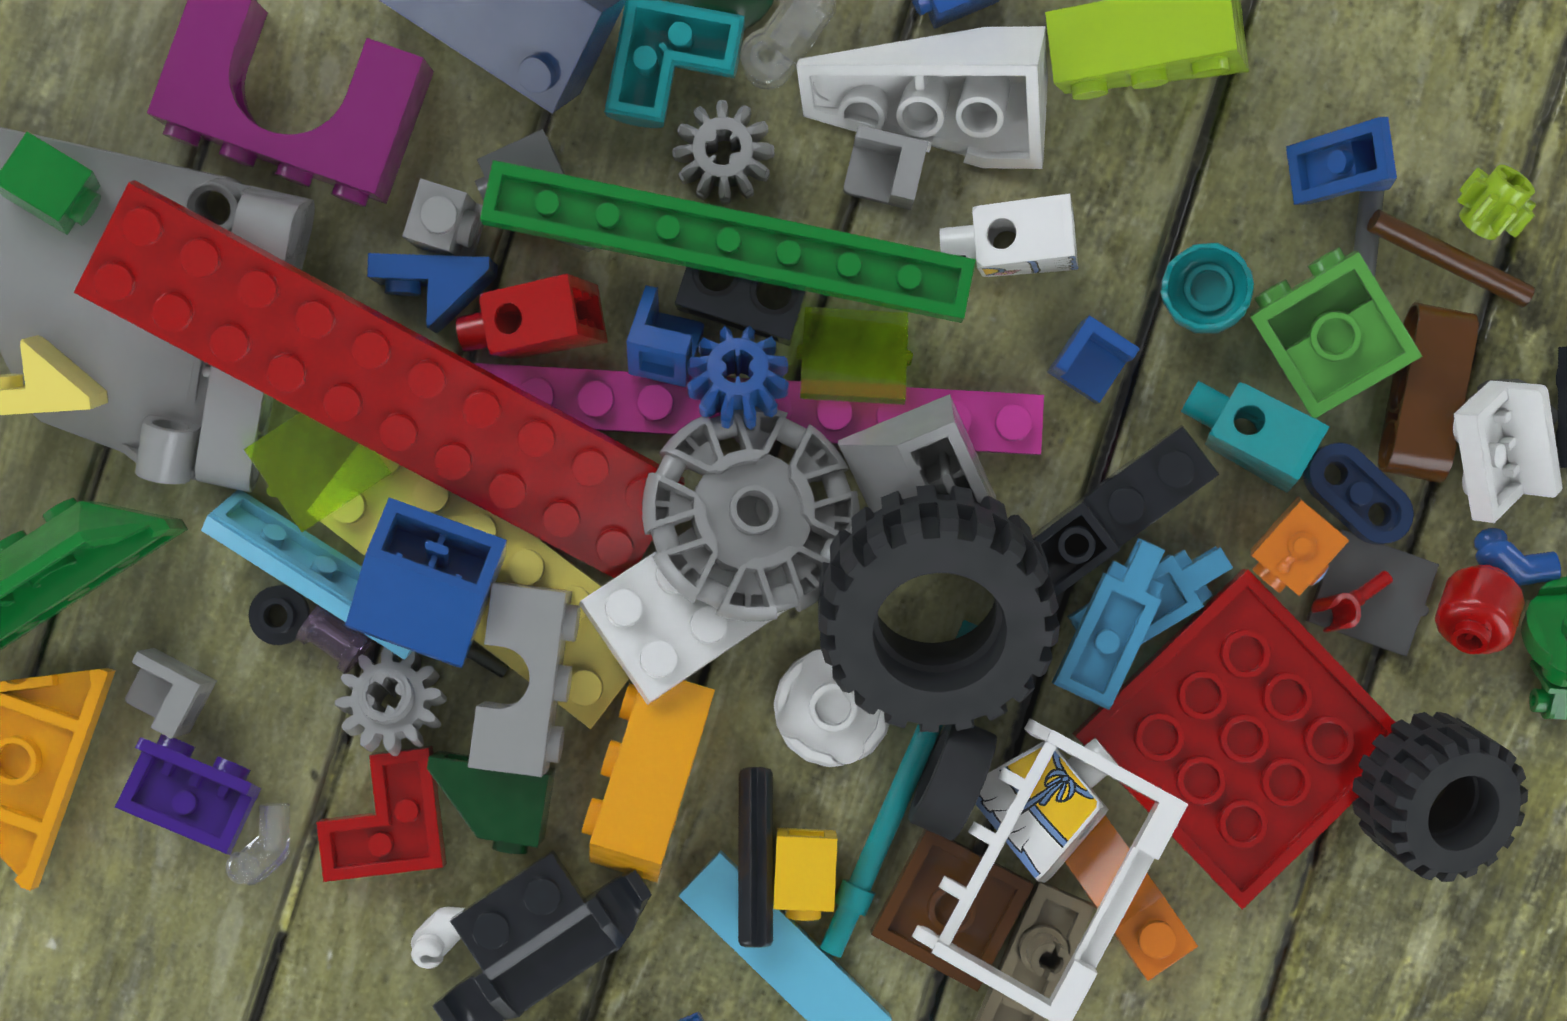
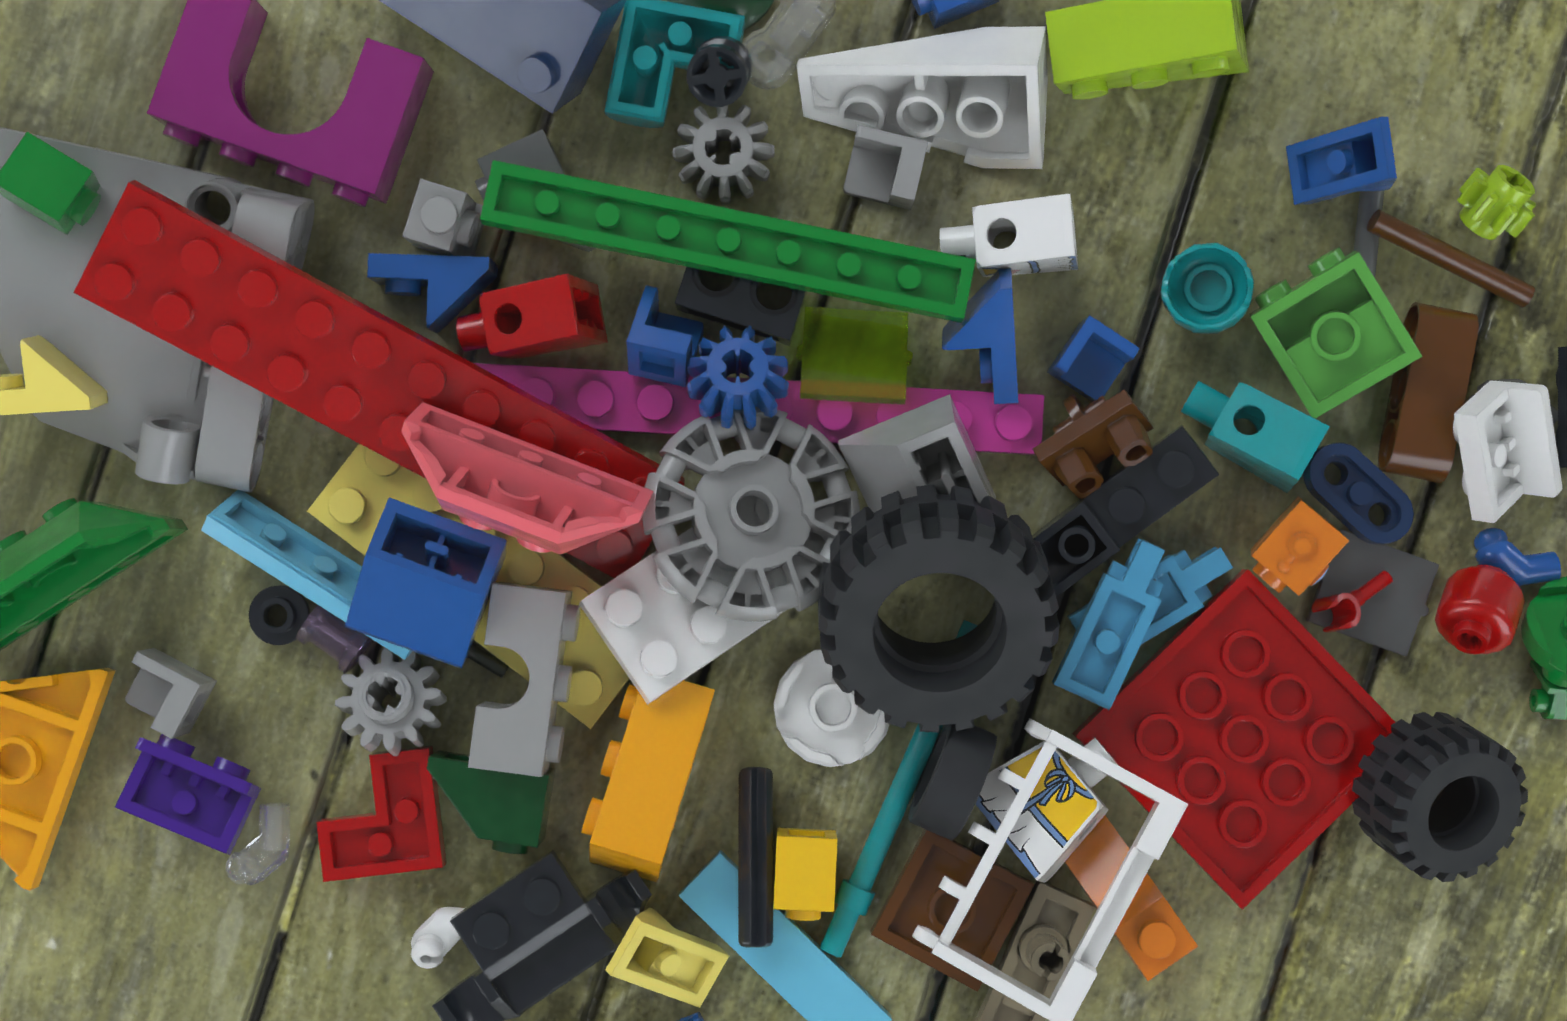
clear neon green piece [243,413,391,532] -> none
none -> coral wedge [401,402,653,555]
none -> light yellow slope [605,907,729,1008]
none -> black wheel [687,36,752,107]
none -> blue slope [942,268,1019,404]
none -> reddish brown hips [1033,389,1154,499]

